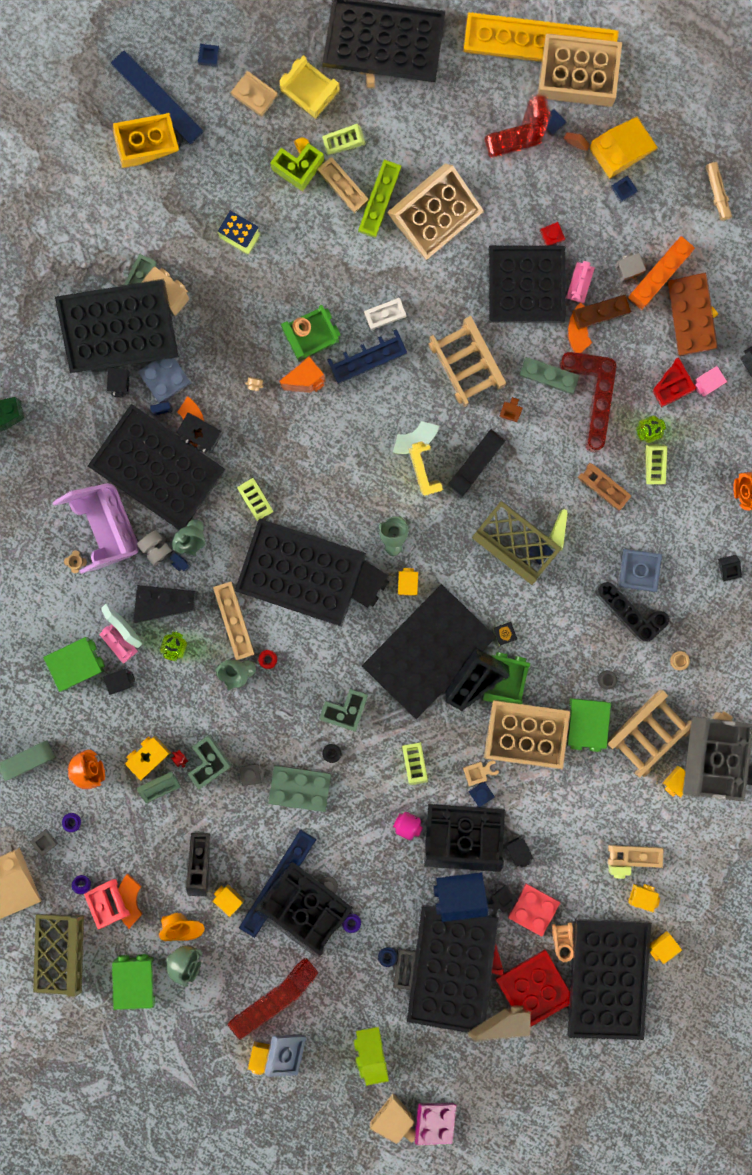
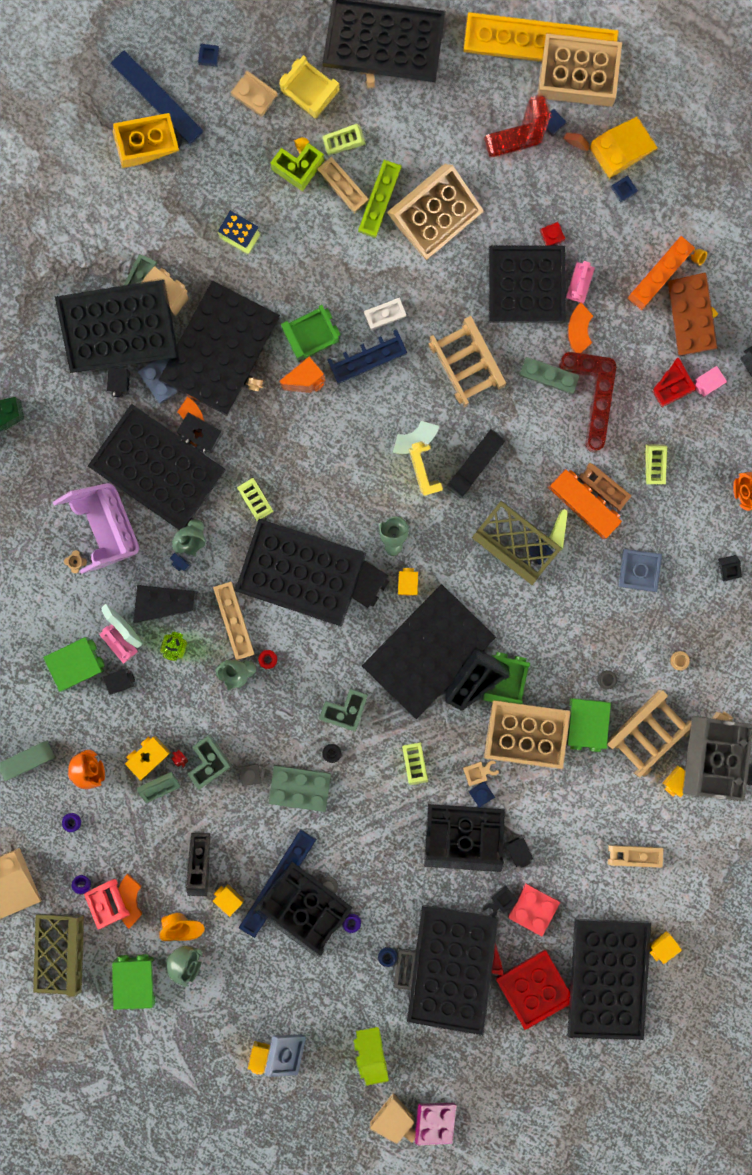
dark grey plate [30,829,58,857] -> none
light grey wheel [137,530,173,566] -> none
dark blue tile [150,402,173,416] -> none
clear red beam [227,957,319,1040] -> none
light nougat plate [292,317,311,337] -> none
dark pink head [393,812,423,840] -> none
dark blue brick [433,872,488,922] -> none
dark tan slope [468,1005,530,1041] -> none
black tile [493,621,517,646] -> none
dark orange tile [499,397,523,423] -> none
light nougat piece [552,923,574,962] -> none
reddish brown plate [572,294,631,330] -> none
black beam [596,582,669,642] -> none
yellowish green plate [609,865,631,878] -> none
light grey brick [615,253,647,283] -> none
yellow brick [628,884,660,913] -> none
clear neon green head [636,415,666,443] -> none
tan pin [705,162,732,221] -> none
none -> black plate [159,280,280,416]
none -> orange brick [548,469,622,540]
none -> yellow hinge [690,248,707,266]

